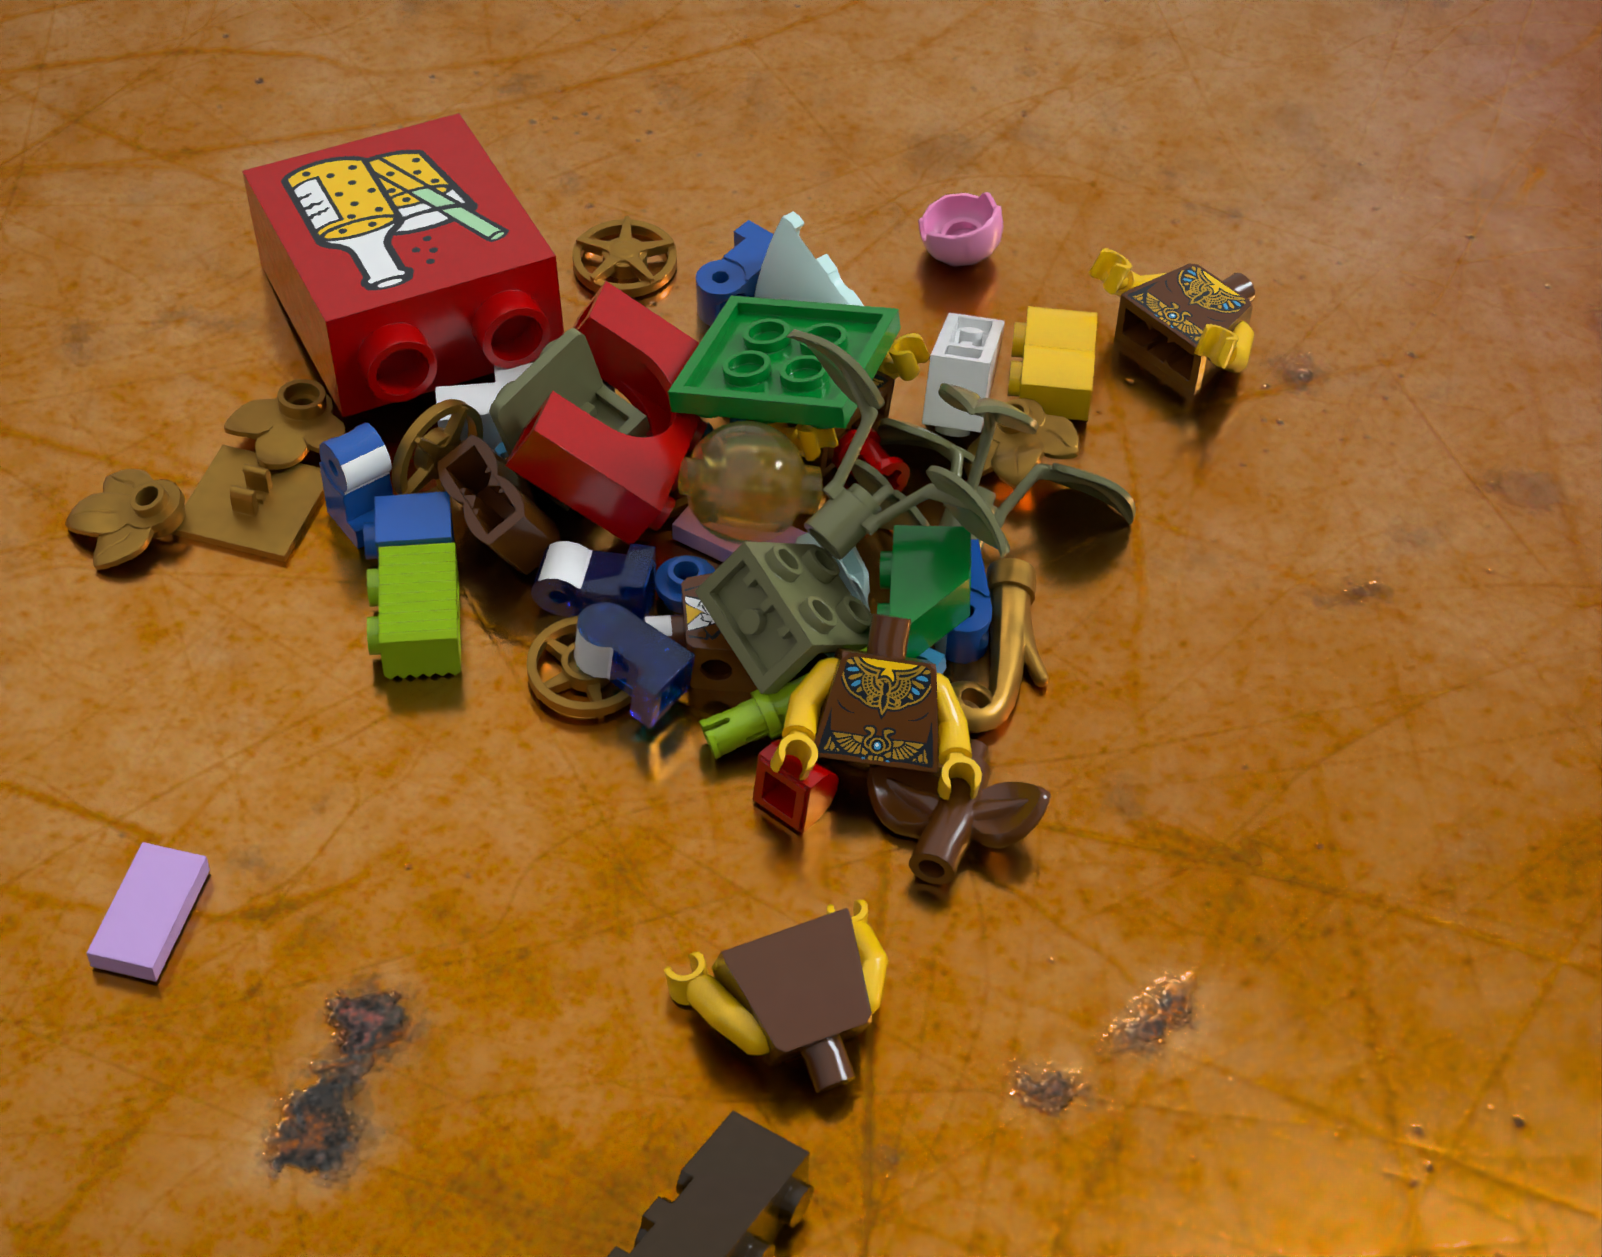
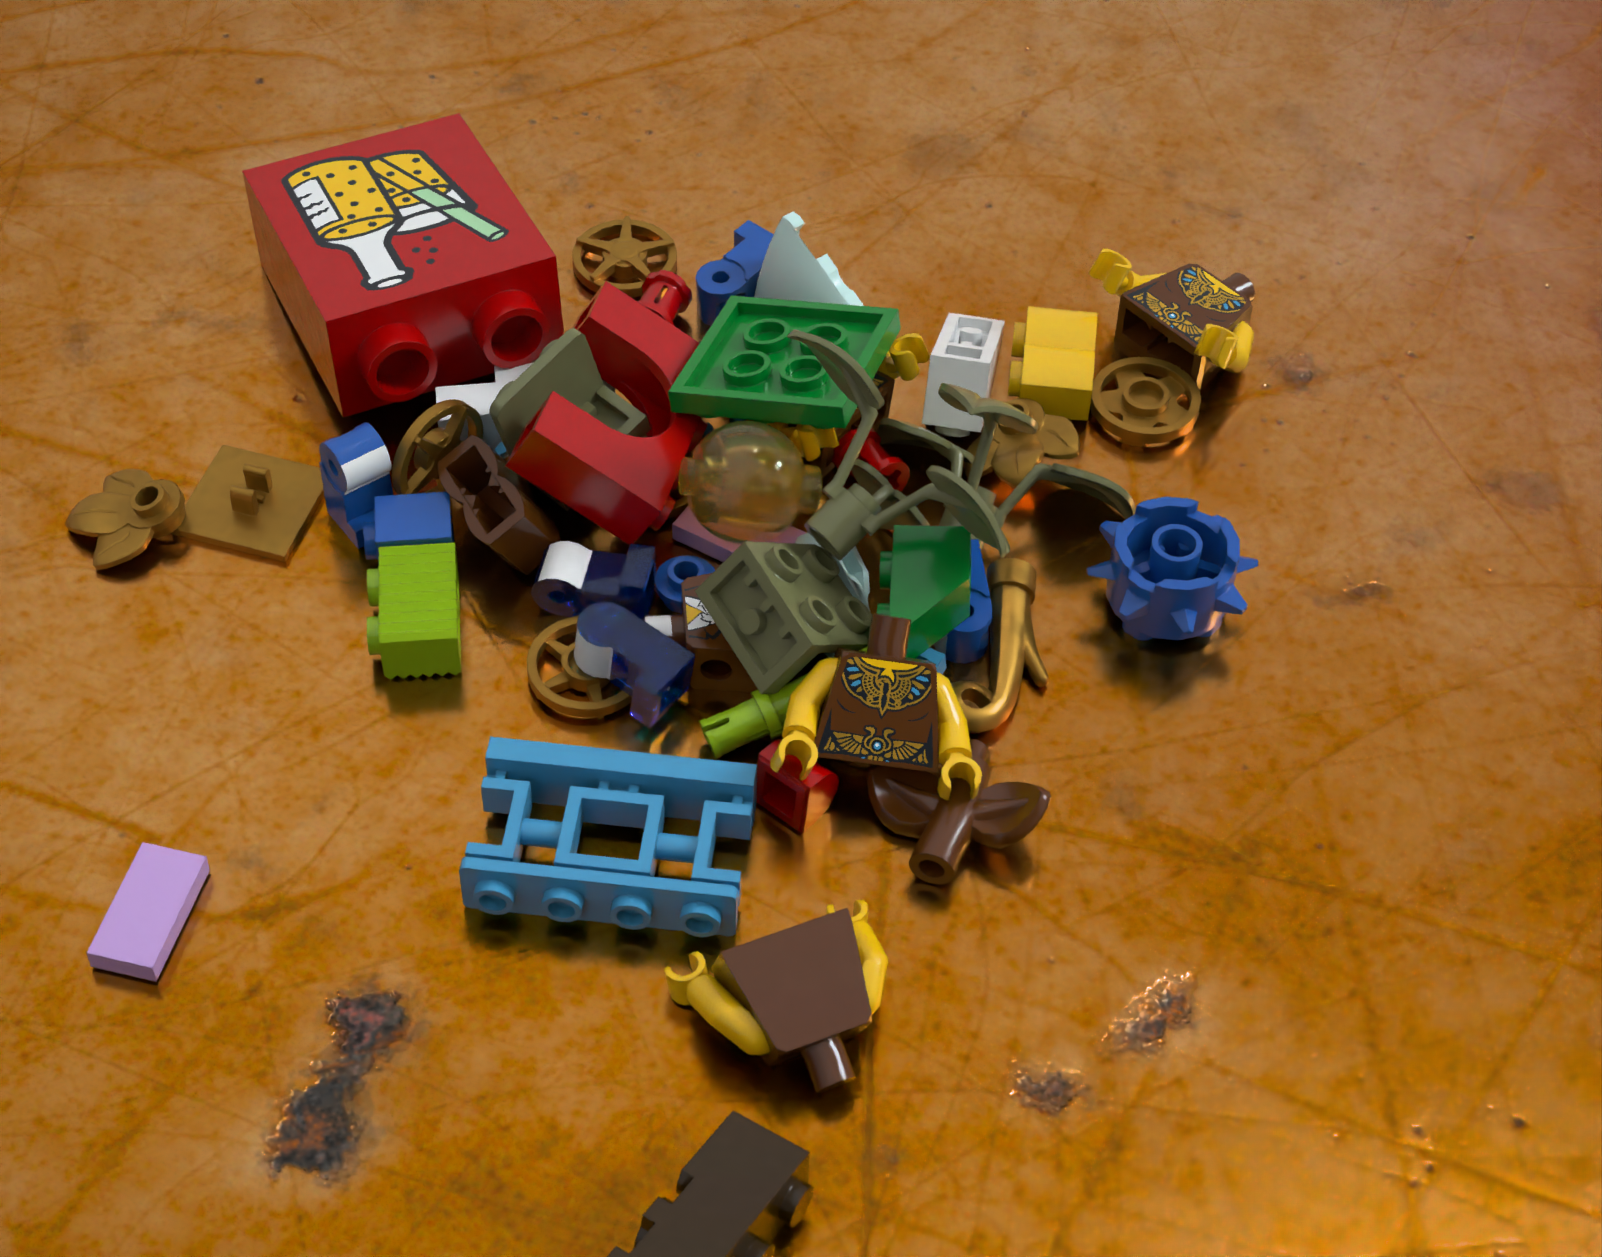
pearl gold plate [224,379,345,470] -> none
bright pink hair [918,192,1003,267] -> none
none -> dark azure fence [459,736,757,937]
none -> red bush [637,270,692,326]
none -> blue brick [1086,496,1258,640]
none -> pearl gold wheel [1090,357,1201,447]

